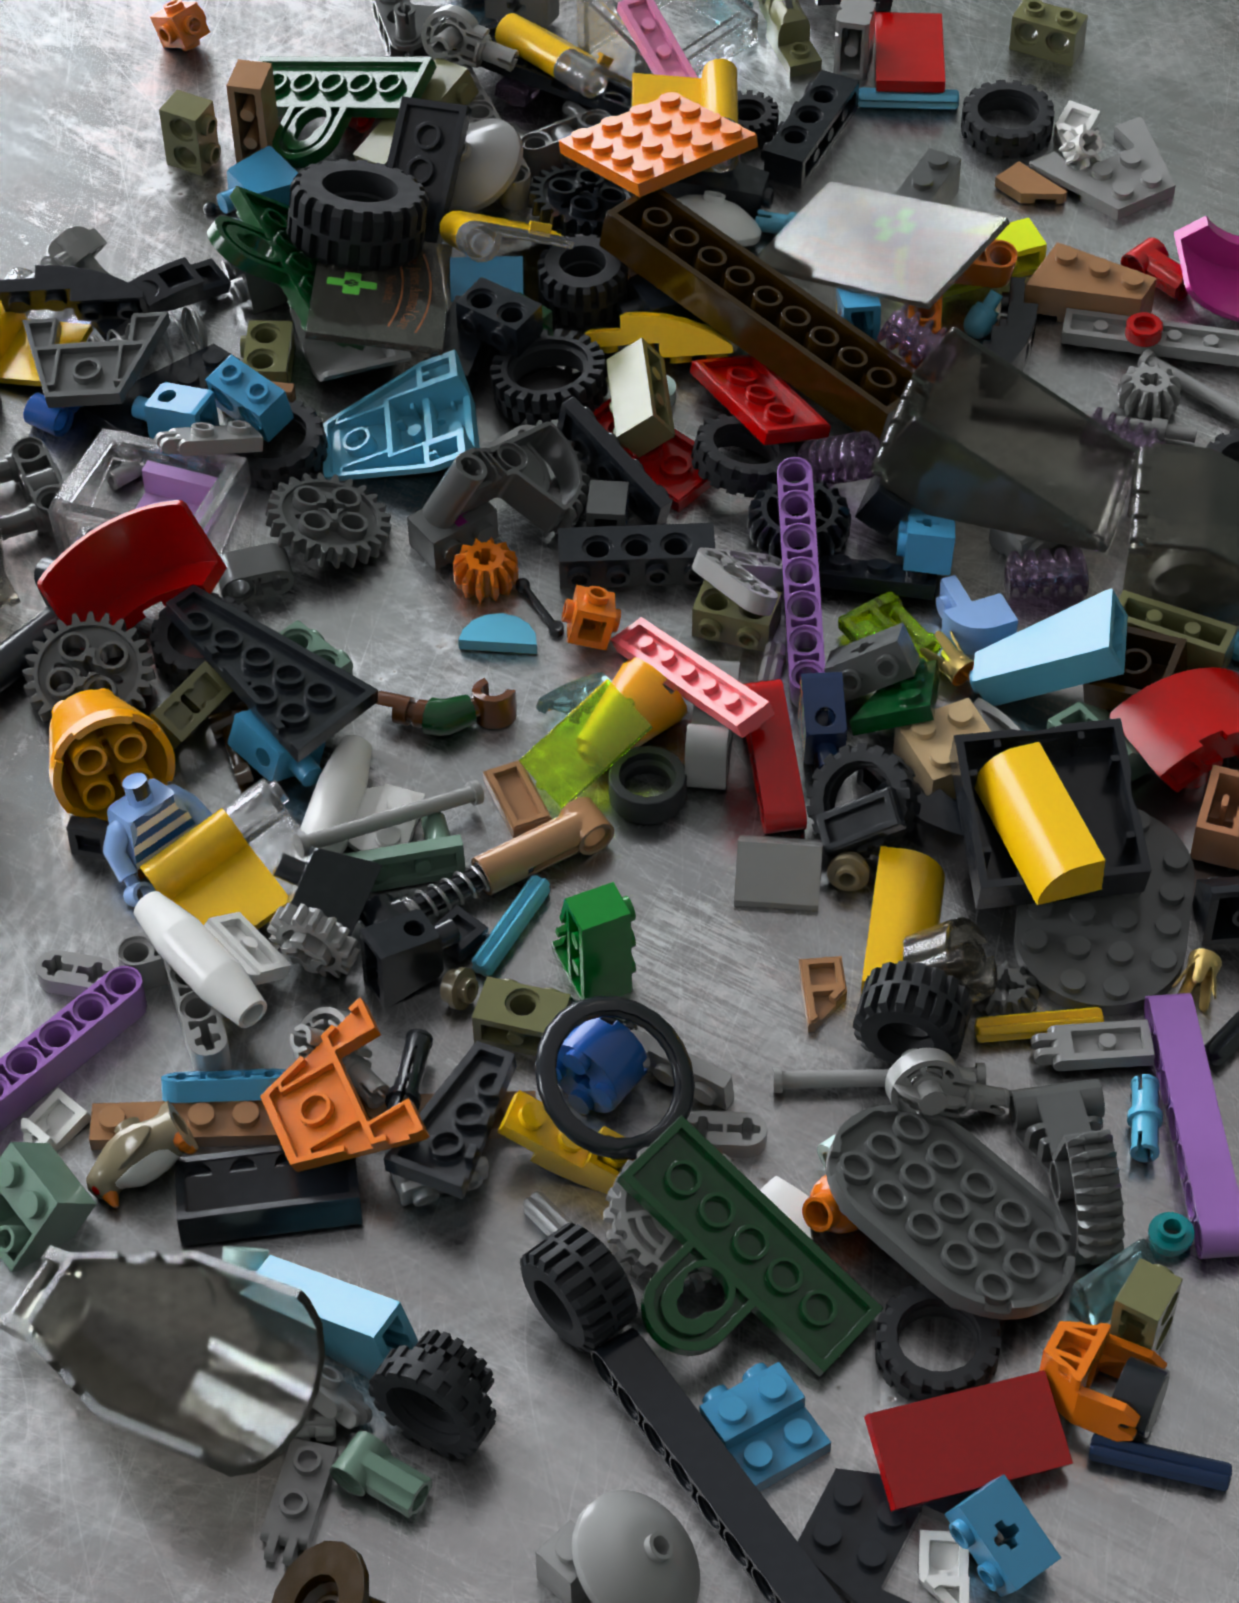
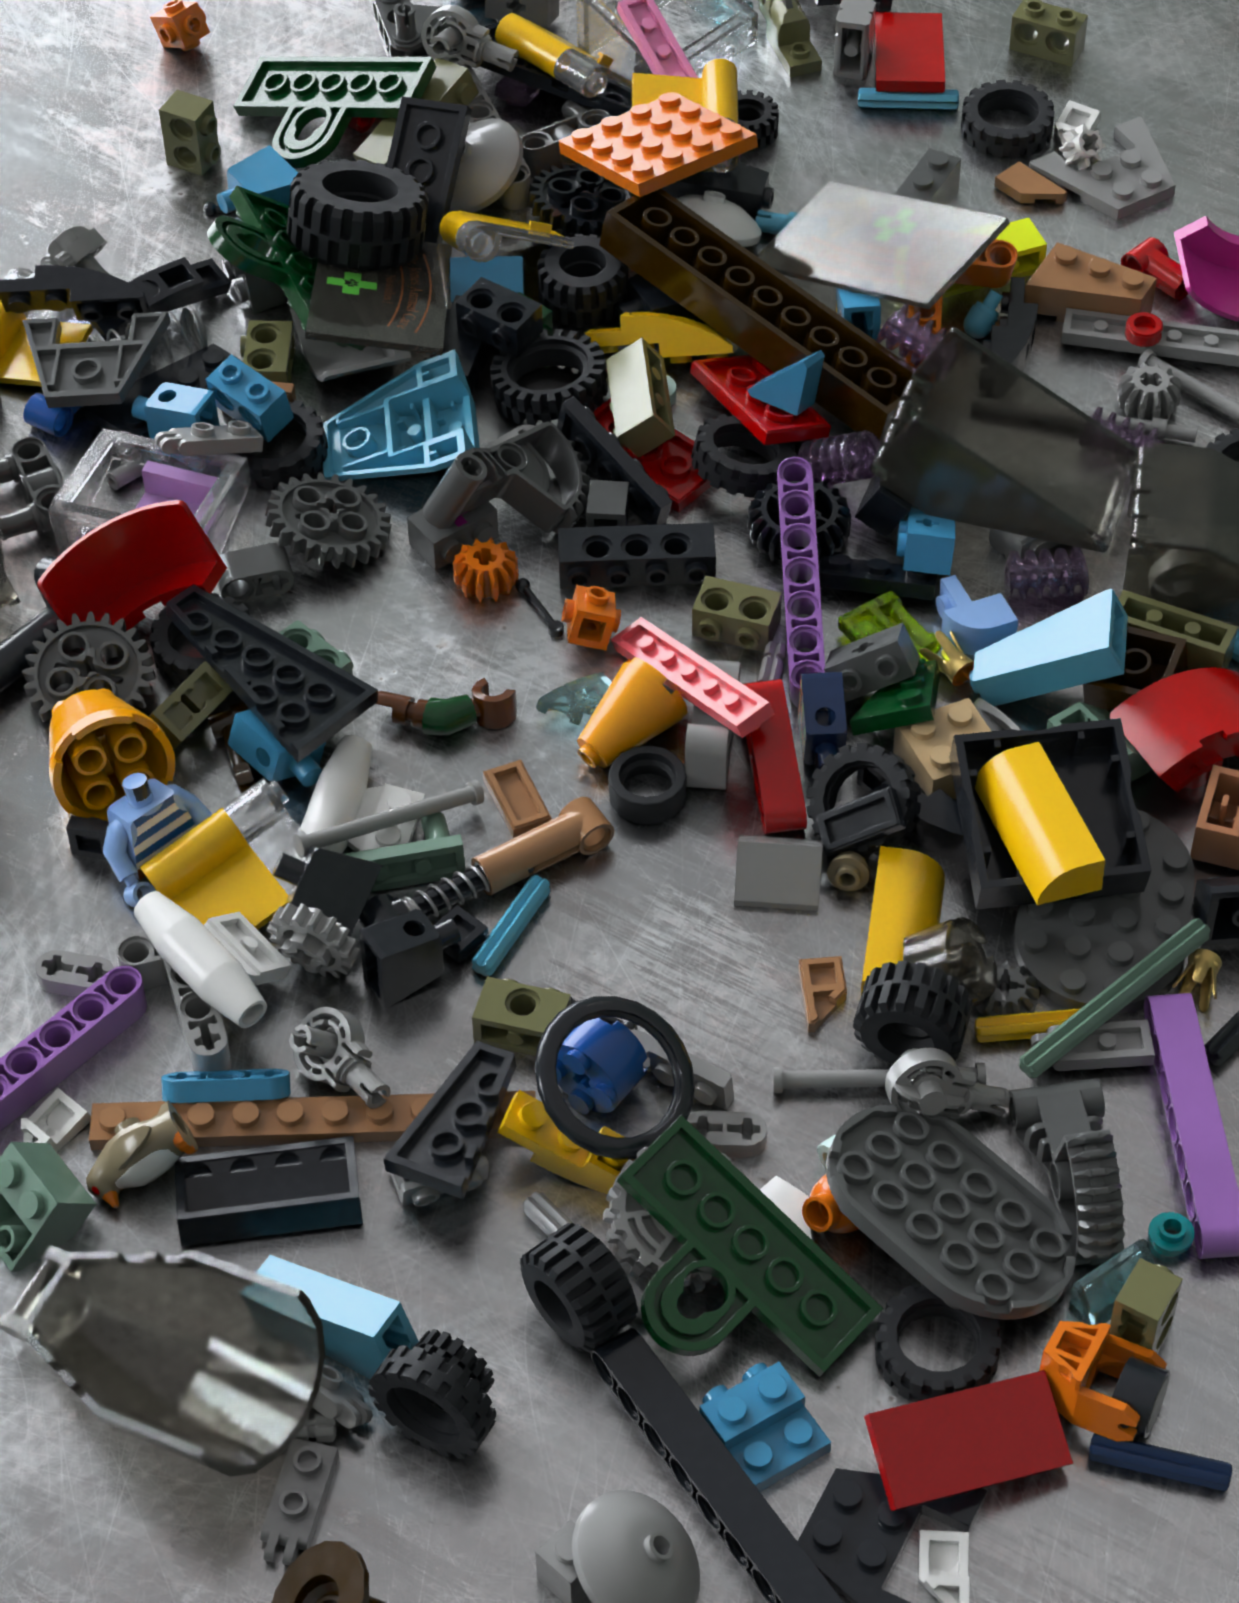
light aqua tile [222,1246,269,1287] -> none
medium nougat brick [226,59,279,164] -> none
orange wing [260,998,430,1172] -> none
sand green piece [329,1431,432,1518] -> none
black pin [385,1028,433,1111] -> none
dark tan plate [440,967,479,1010] -> none
medium azure tile [458,613,537,654] -> none
clear neon green piece [518,679,653,809] -> none
green wedge [551,882,636,1000] -> none
light grey beam [692,548,783,616] -> none
black brick [761,70,859,189] -> none
dark azure brick [944,1474,1061,1598] -> none
medium azure pin [1127,1074,1163,1162] -> none
none -> dark azure slope [747,350,825,416]
none -> sand green axle [1018,918,1211,1078]

